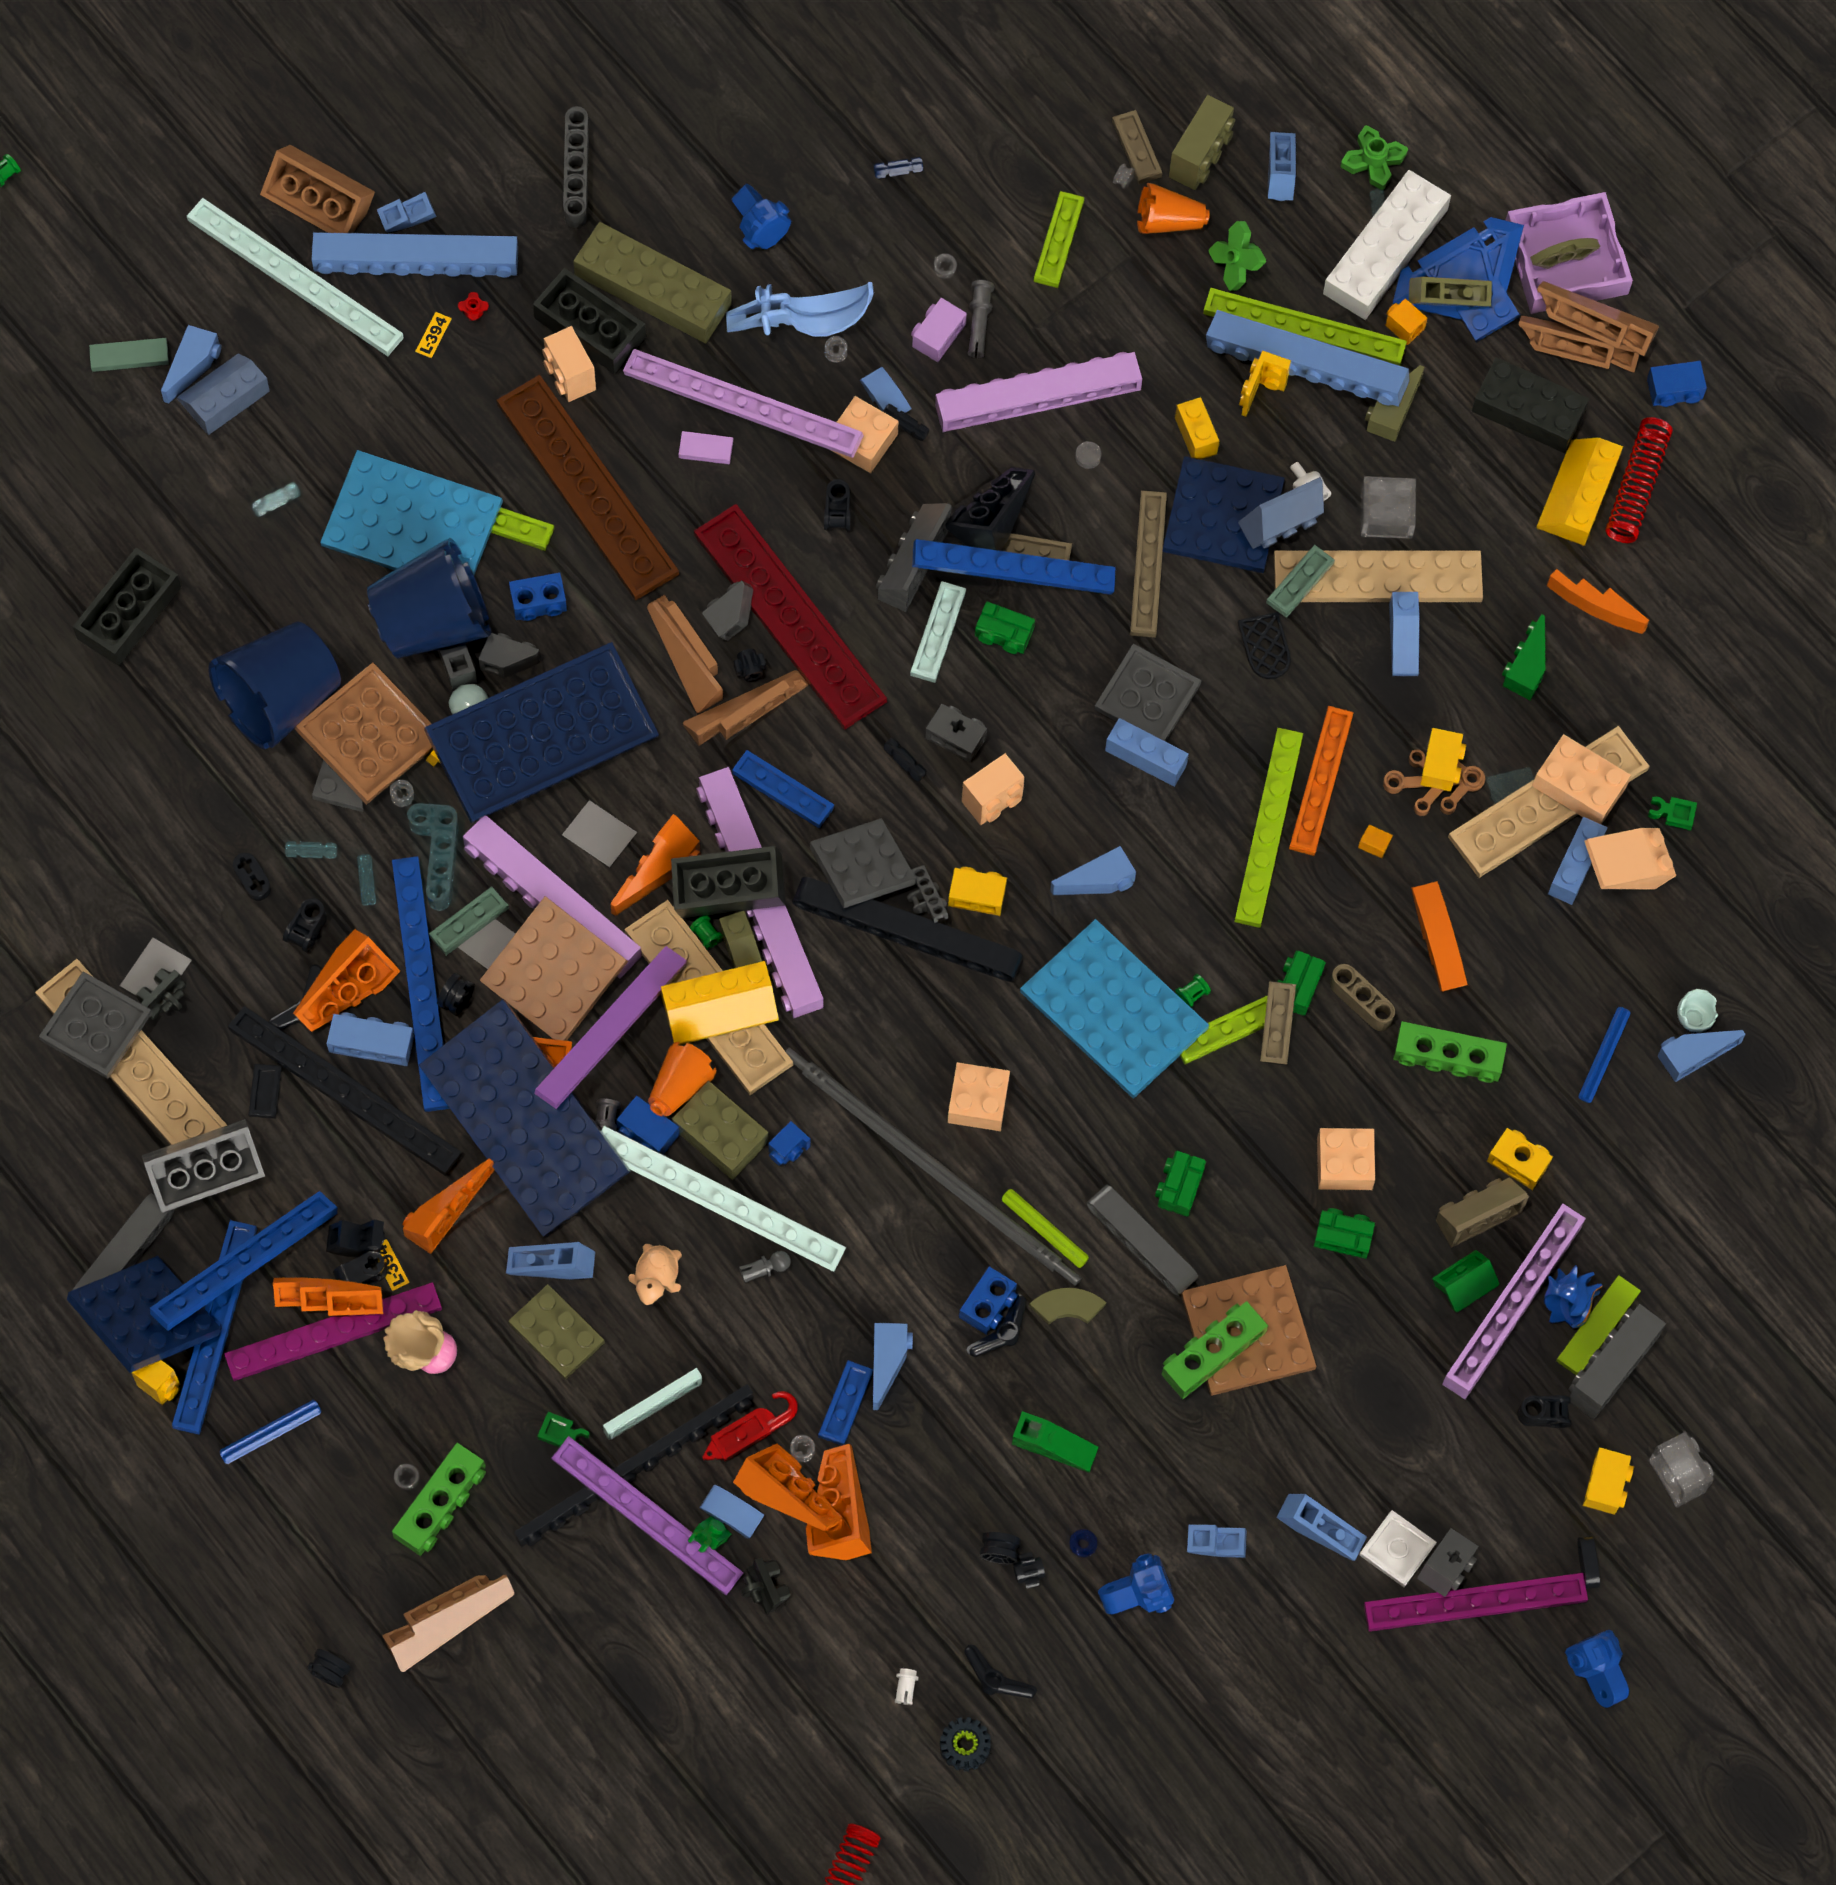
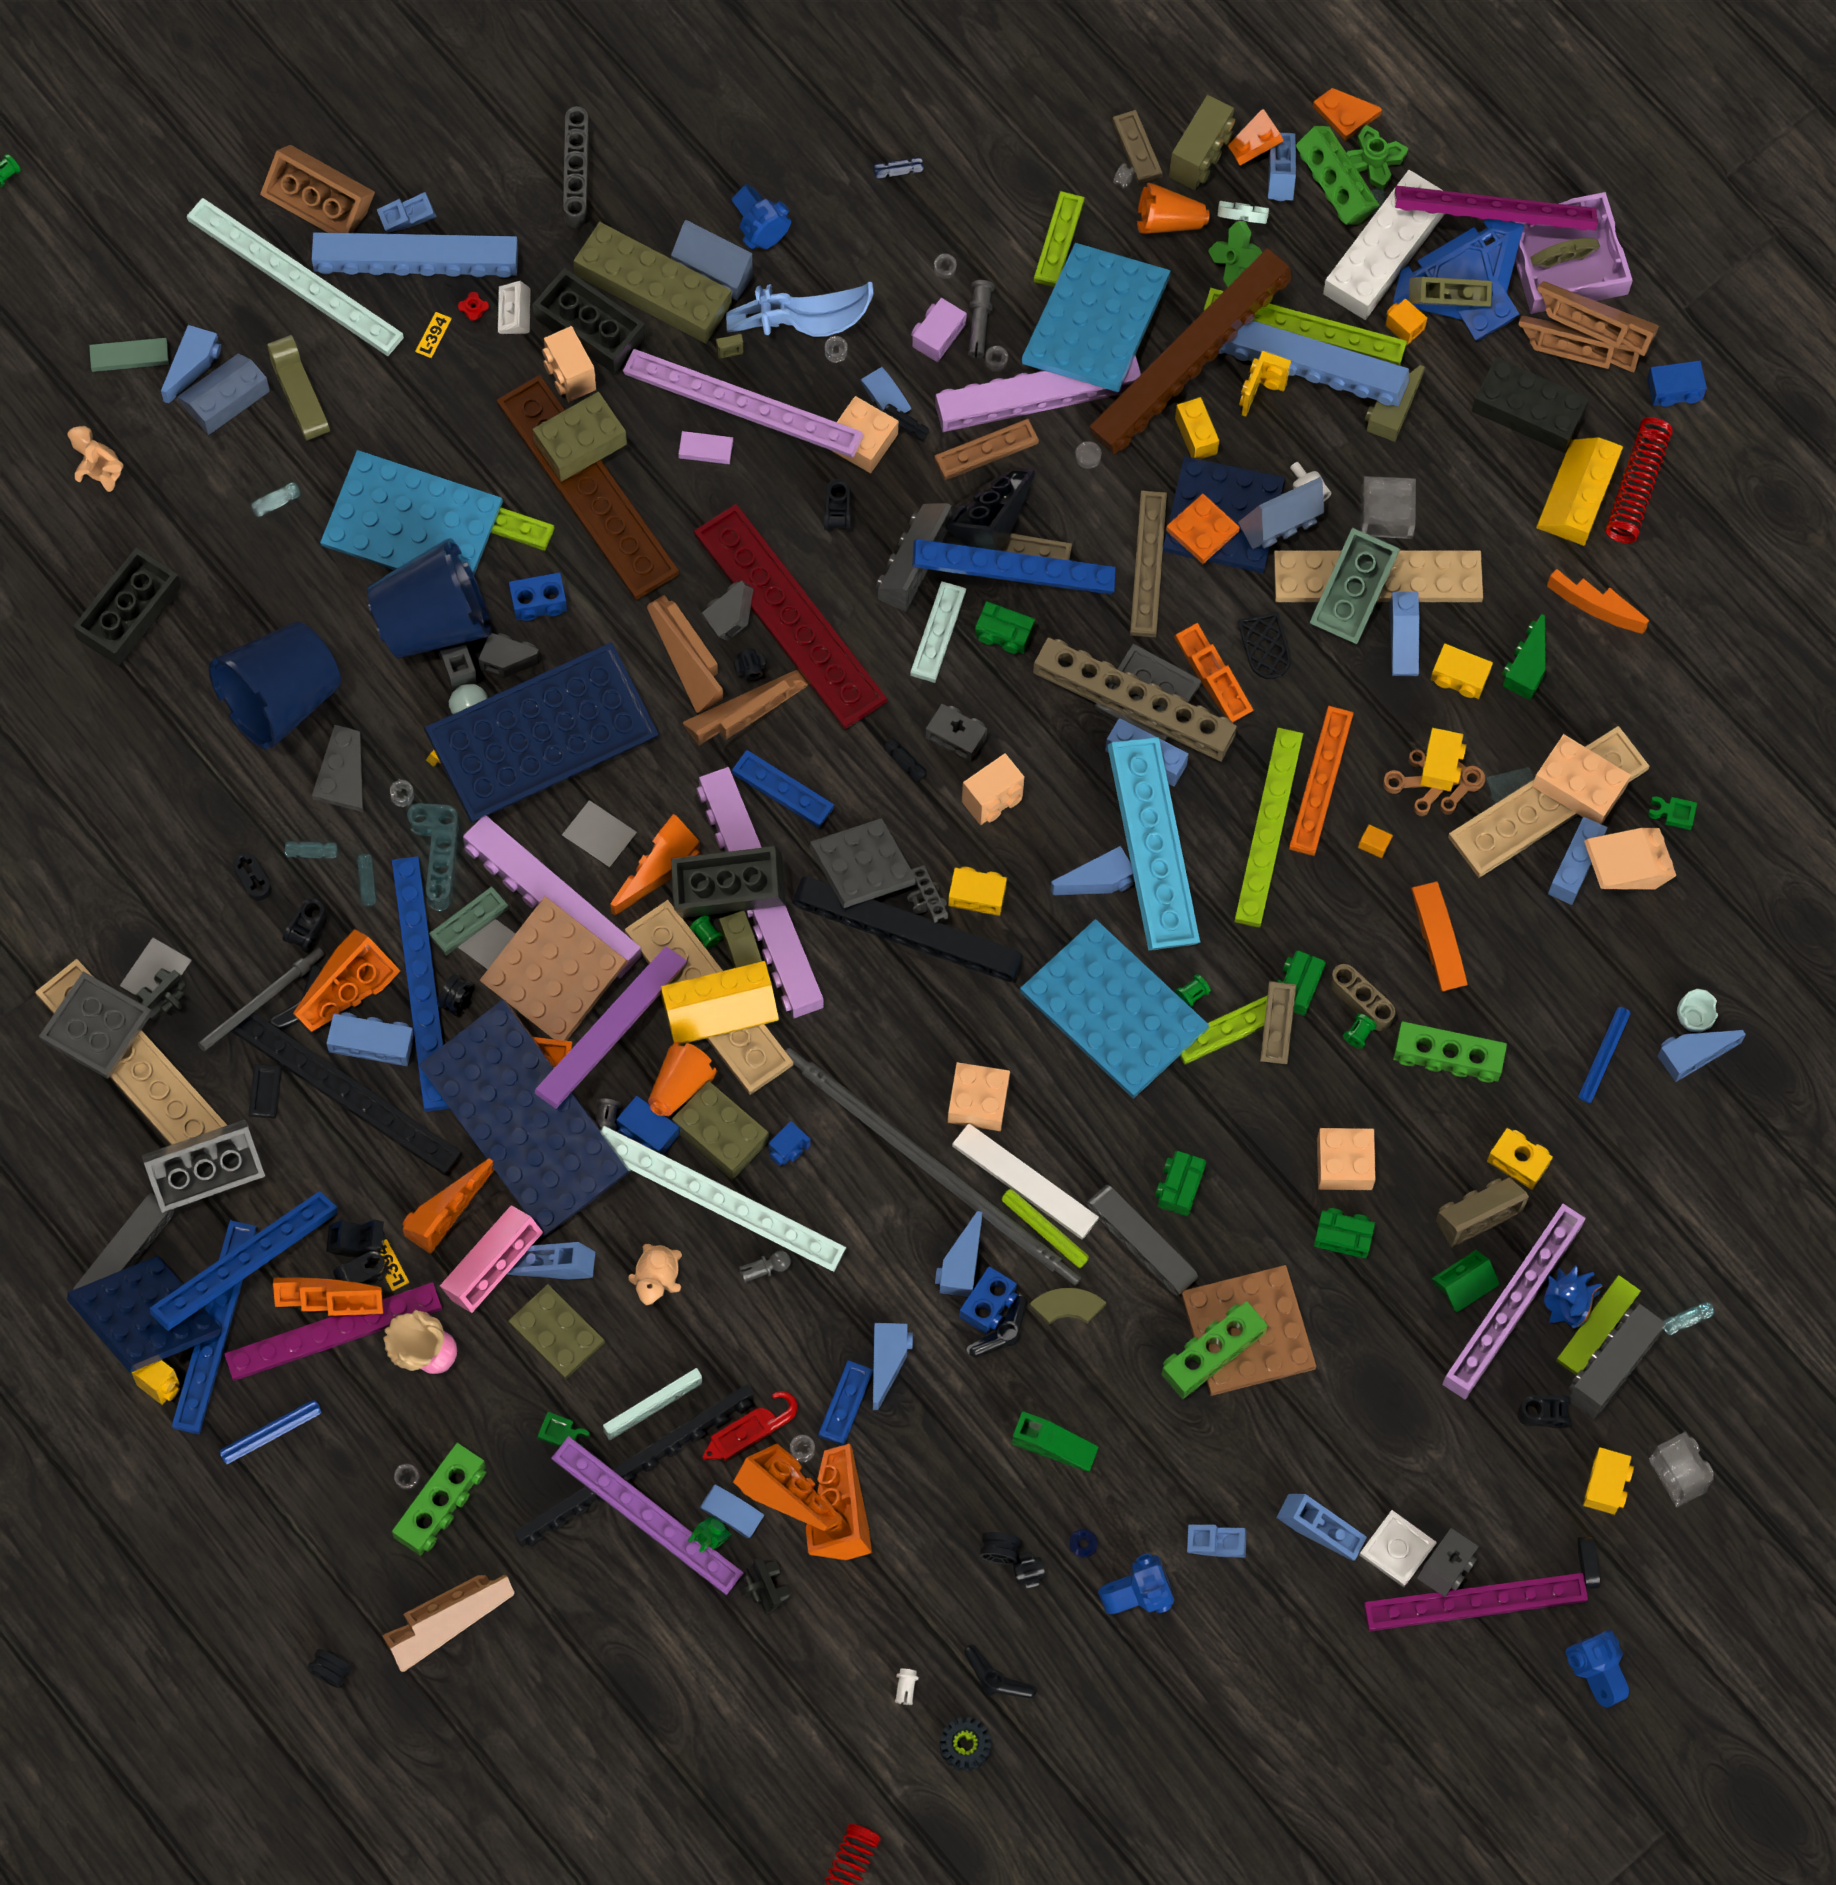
medium nougat plate [295,663,433,805] -> none
sand green tile [1266,544,1335,618] -> none
none -> light nougat animal [67,426,123,492]
none -> dark grey bar [198,948,325,1051]
none -> olive beam [267,335,330,441]
none -> bright pink brick [440,1206,543,1313]
none -> white slope [498,281,530,334]
none -> olive brick [532,392,627,482]
none -> sand blue slope [671,220,753,301]
none -> olive tile [716,334,743,359]
none -> medium nougat tile [934,419,1039,480]
none -> medium blue slope [935,1211,983,1297]
none -> white tile [952,1124,1099,1240]
none -> clear bush [985,346,1008,372]
none -> dark azure plate [1022,243,1171,392]
none -> dark tan brick [1033,637,1237,762]
none -> reddish brown brick [1089,248,1292,455]
none -> medium azure plate [1107,737,1200,951]
none -> orange plate [1166,494,1240,564]
none -> orange slope [1173,623,1254,722]
none -> light aqua plate [1218,201,1269,224]
none -> orange wing [1228,109,1284,165]
none -> bright green brick [1295,126,1380,225]
none -> sand green slope [1310,528,1401,644]
none -> orange wing [1312,88,1382,141]
none -> green bush [1343,1013,1377,1049]
none -> magenta plate [1394,185,1598,231]
none -> yellow brick [1431,643,1493,699]
none -> clear light blue axle [1664,1301,1715,1335]

